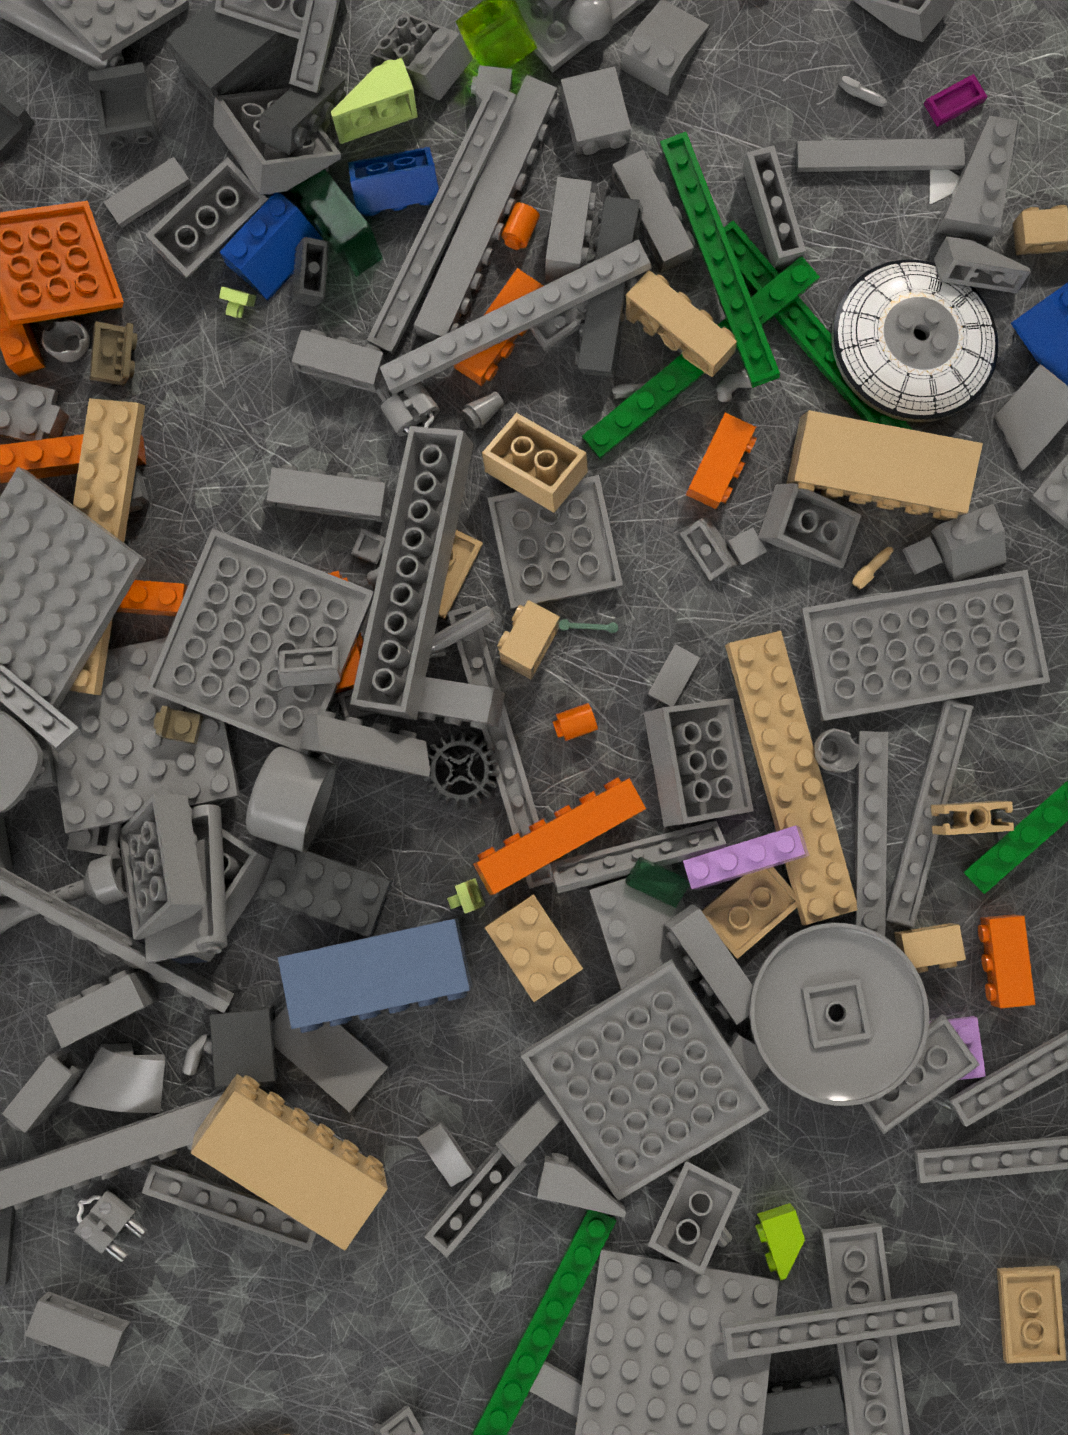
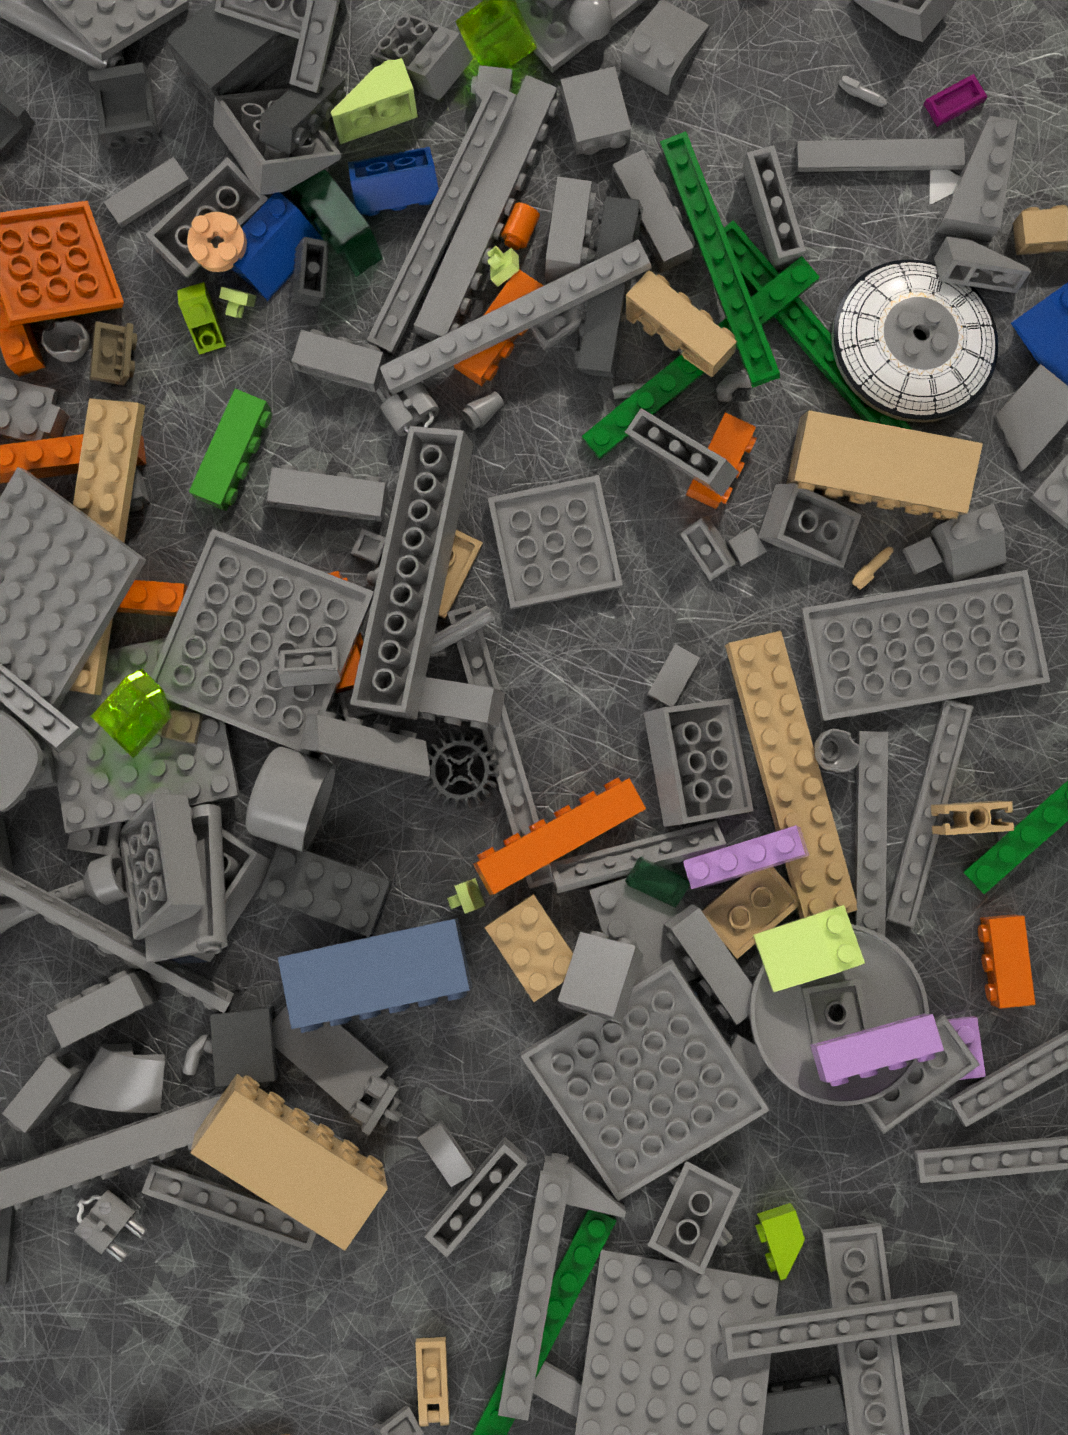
light grey brick [25,1291,131,1367] -> none
tan brick [482,413,588,513] -> none
light grey tile [495,1092,562,1167] -> none
tan brick [497,600,560,679] -> none
orange brick [552,703,598,741] -> none
sand green hinge [559,619,618,634] -> none
tan brick [894,923,966,973] -> none
tan tile [997,1266,1066,1364] -> none
none -> clear neon green slope [91,669,172,758]
none -> lime slope [177,282,226,355]
none -> light nougat plate [187,212,247,272]
none -> bright green brick [189,389,272,511]
none -> light grey hips [349,1075,402,1135]
none -> tan plate [415,1337,450,1427]
none -> yellowish green tile [487,246,519,287]
none -> light grey plate [498,1170,570,1421]
none -> light grey brick [558,931,644,1024]
none -> light grey brick [625,408,739,496]
none -> yellowish green slope [753,905,865,992]
none -> lavender brick [810,1013,944,1086]

